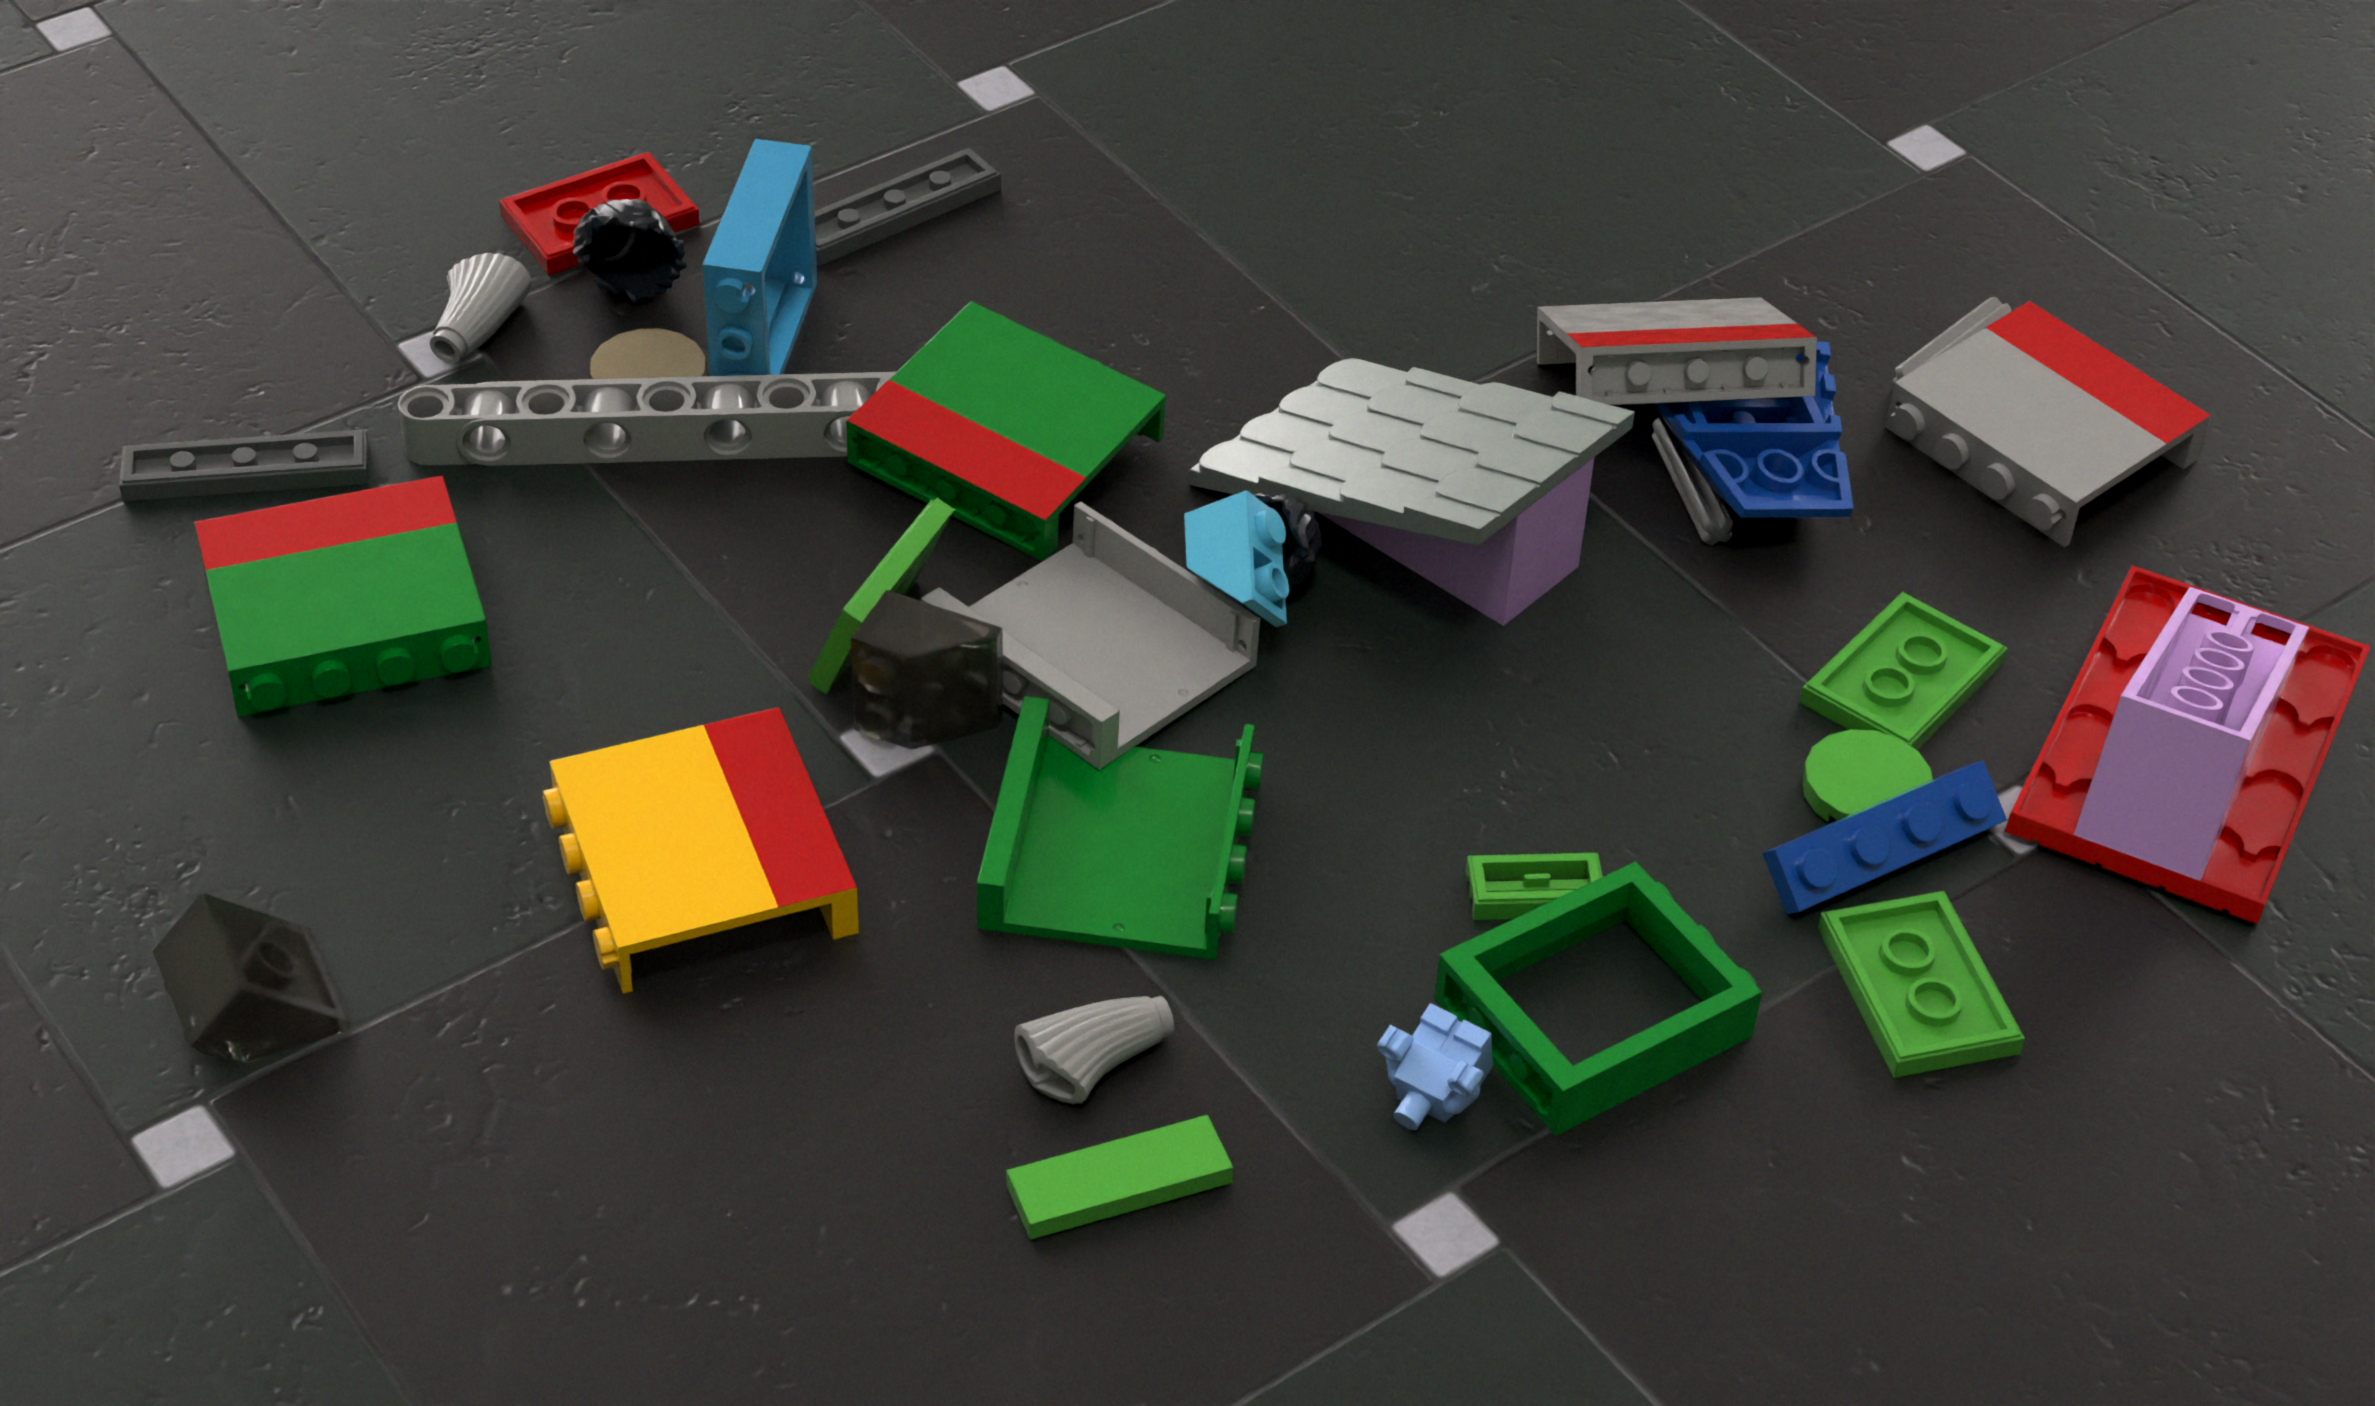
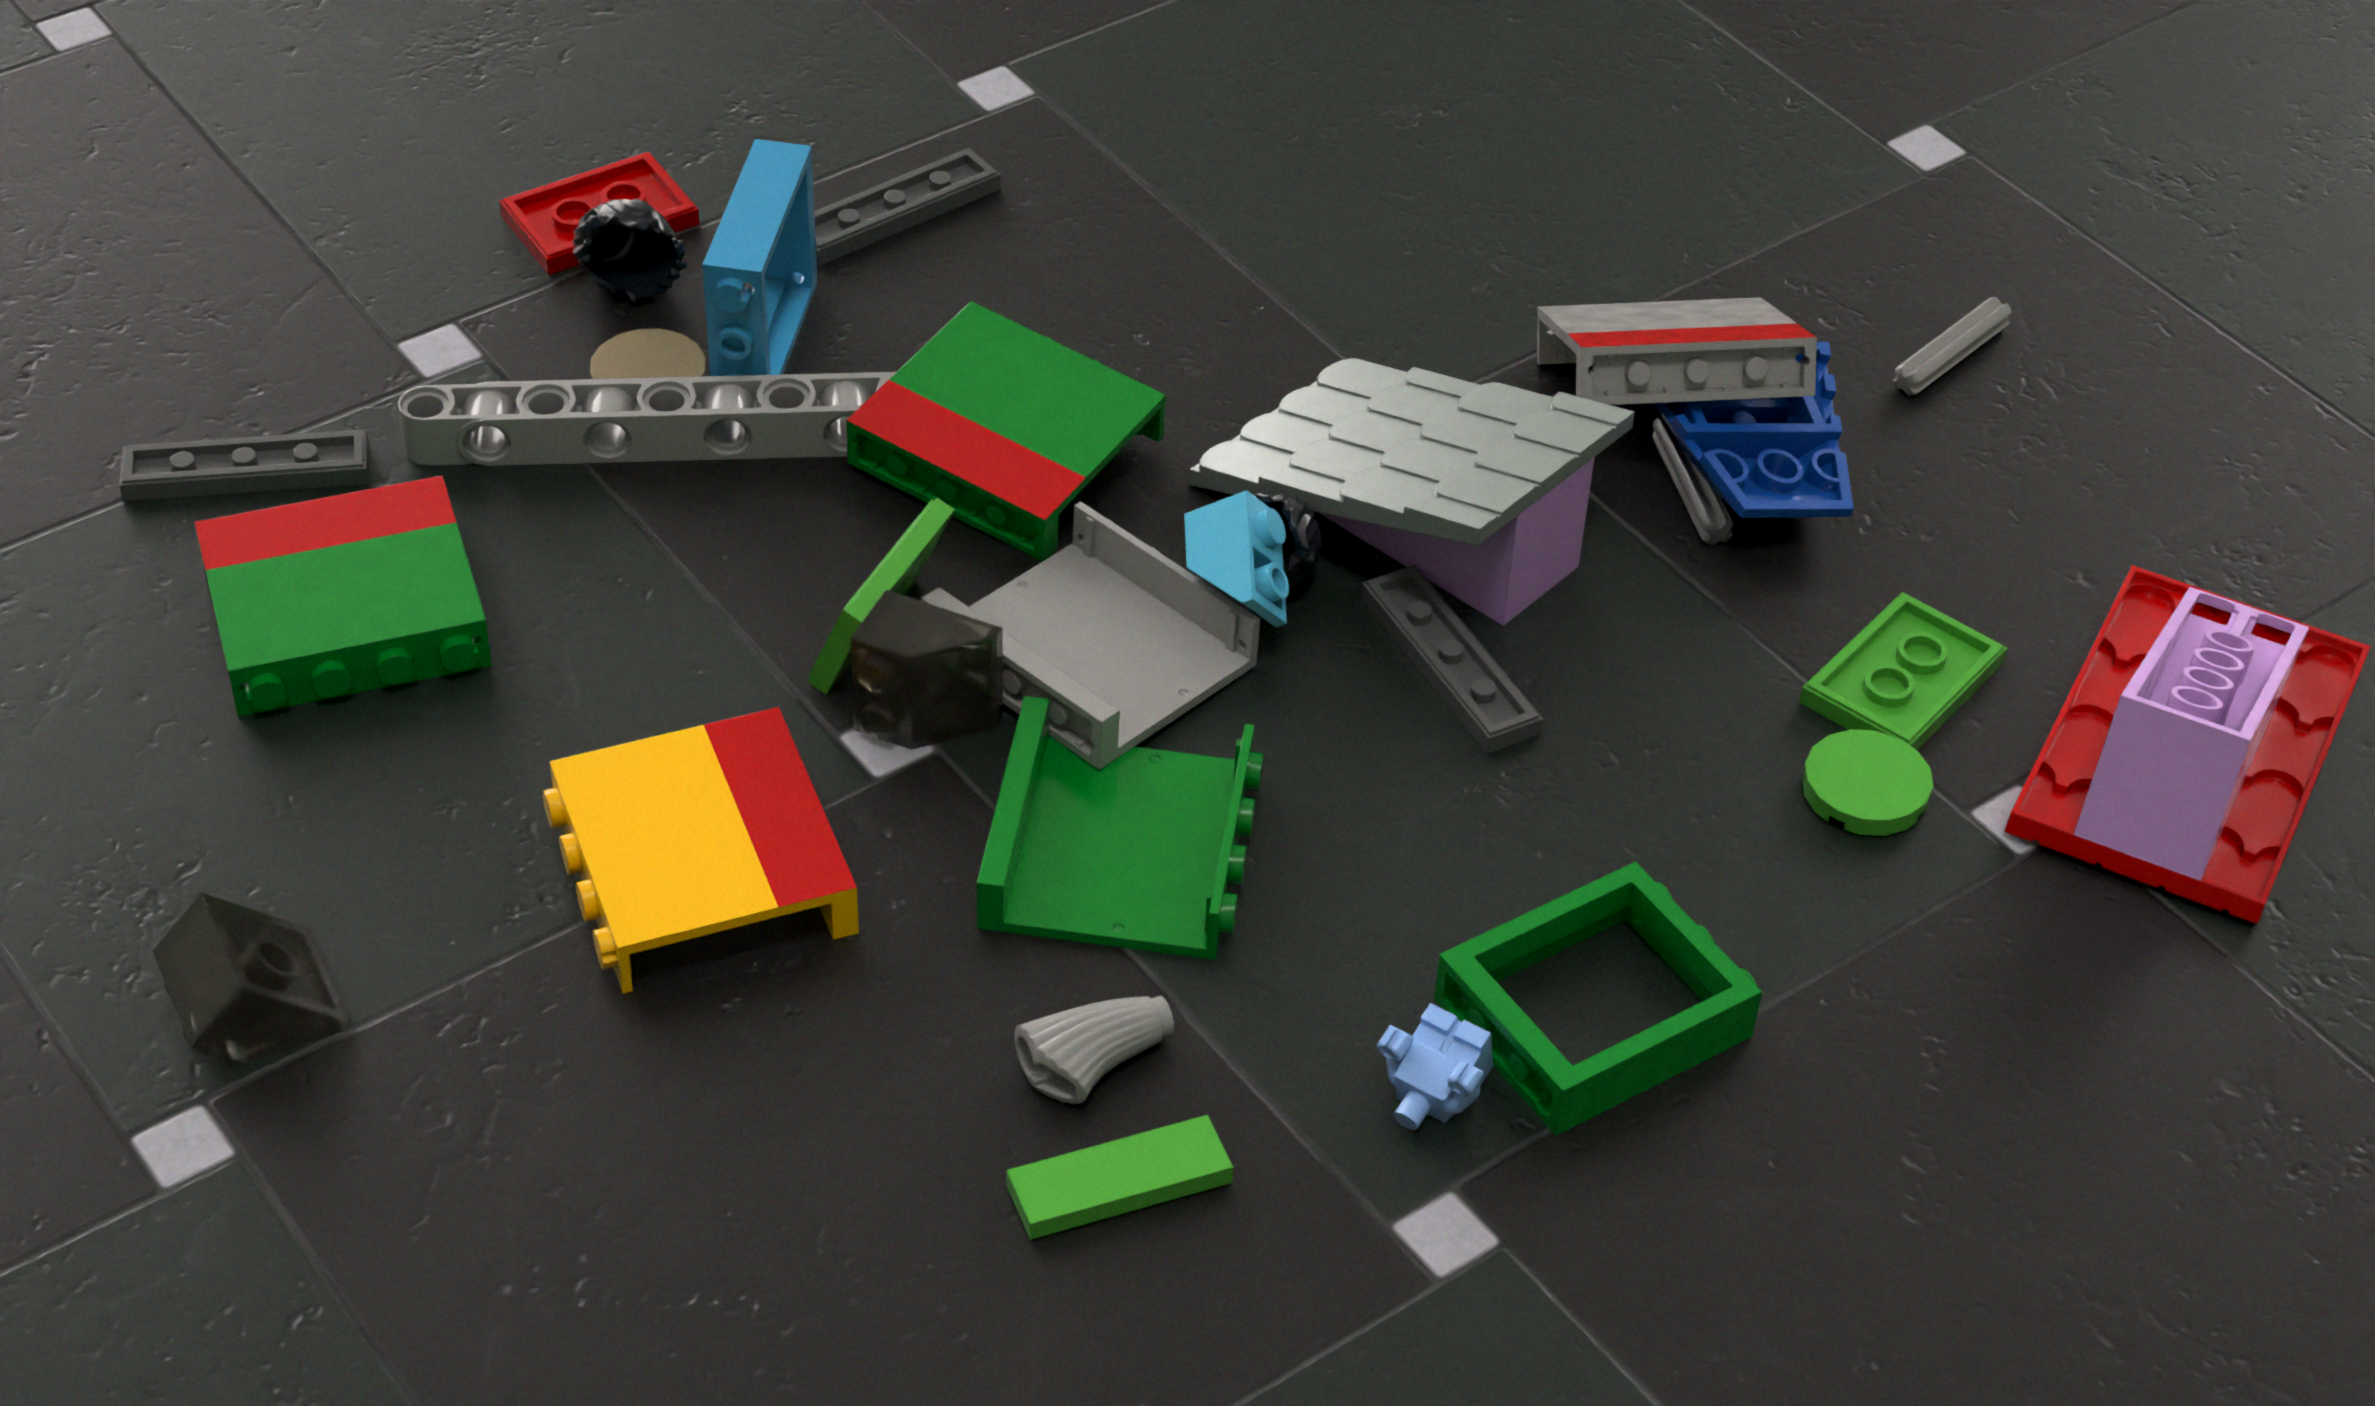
light grey piece [430,253,532,364] -> none
bright green tile [1465,853,1603,920] -> none
blue plate [1762,760,2007,914] -> none
bright green tile [1817,891,2025,1078] -> none
light grey panel [1885,301,2211,547] -> none
none -> dark grey tile [1360,565,1543,754]

